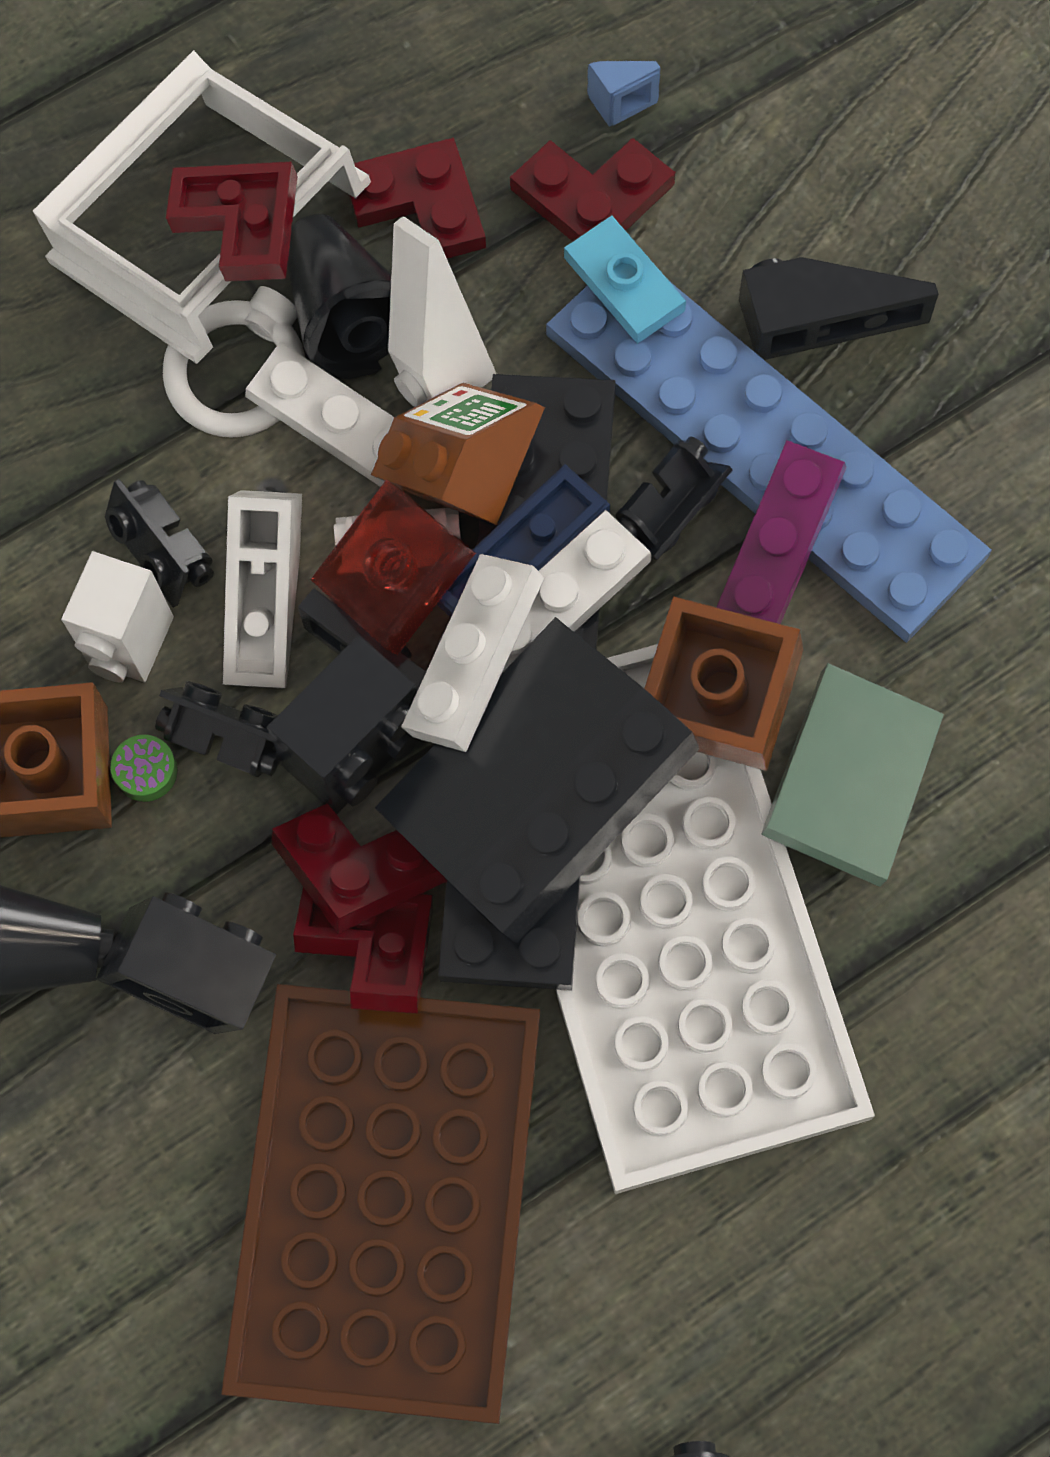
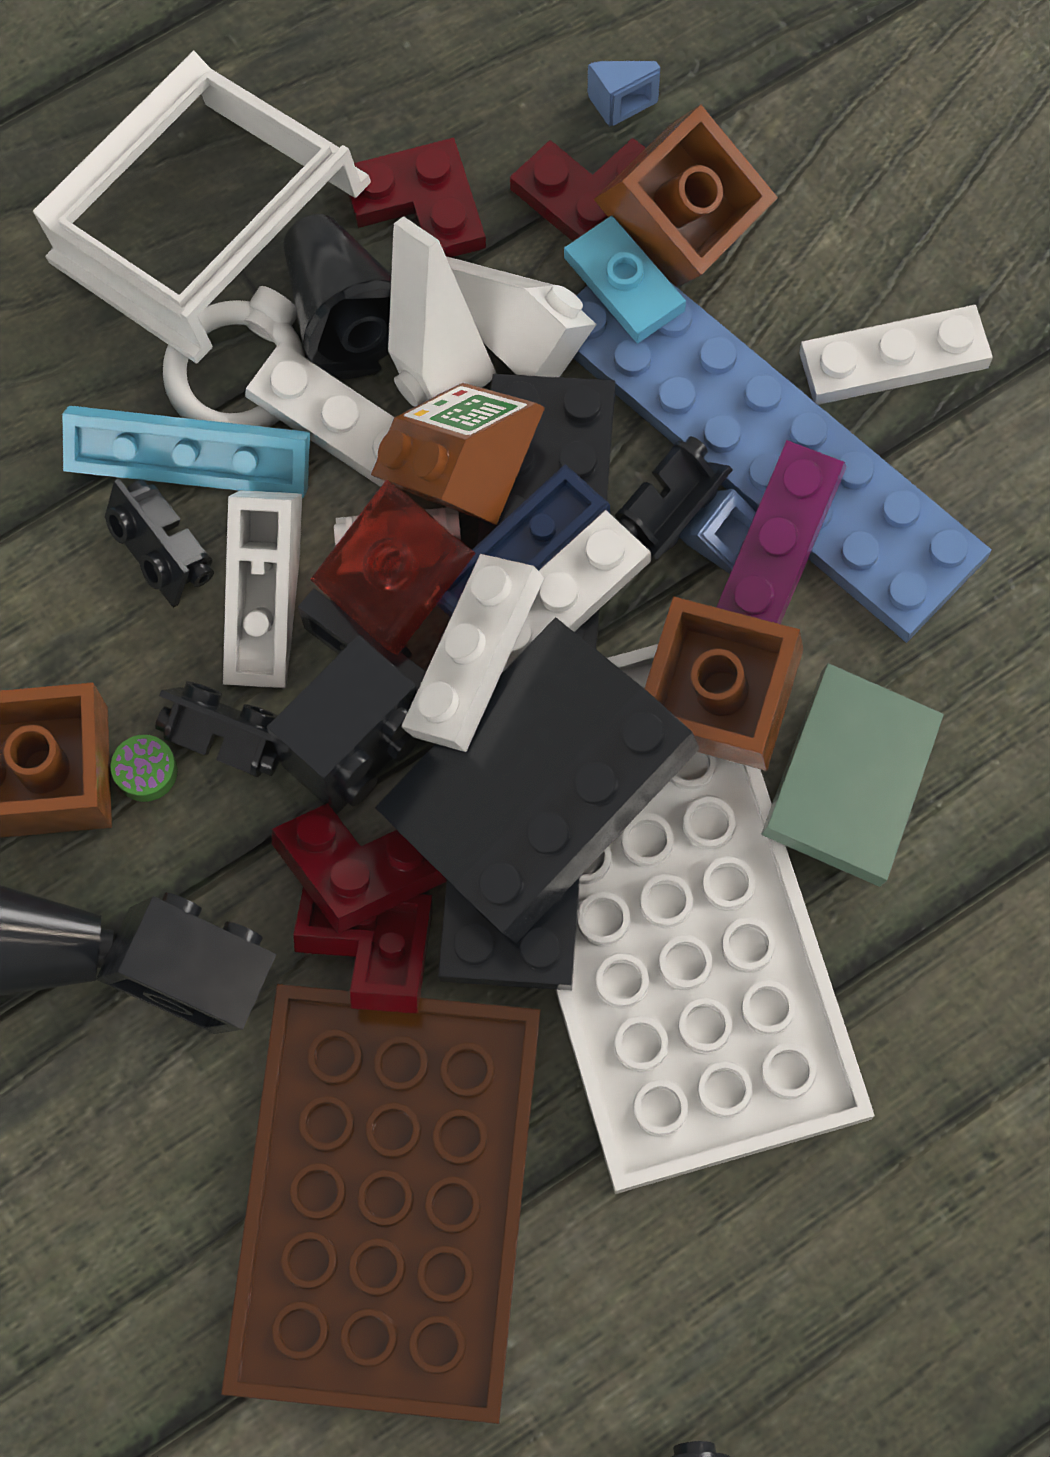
white brick [61,551,174,683] -> none
dark red plate [166,161,298,281] -> none
black slope [738,257,939,360] -> none
none -> medium azure plate [62,406,310,498]
none -> white slope [446,256,597,377]
none -> dark orange brick [593,104,778,287]
none -> medium blue slope [680,489,756,574]
none -> white plate [799,305,993,405]

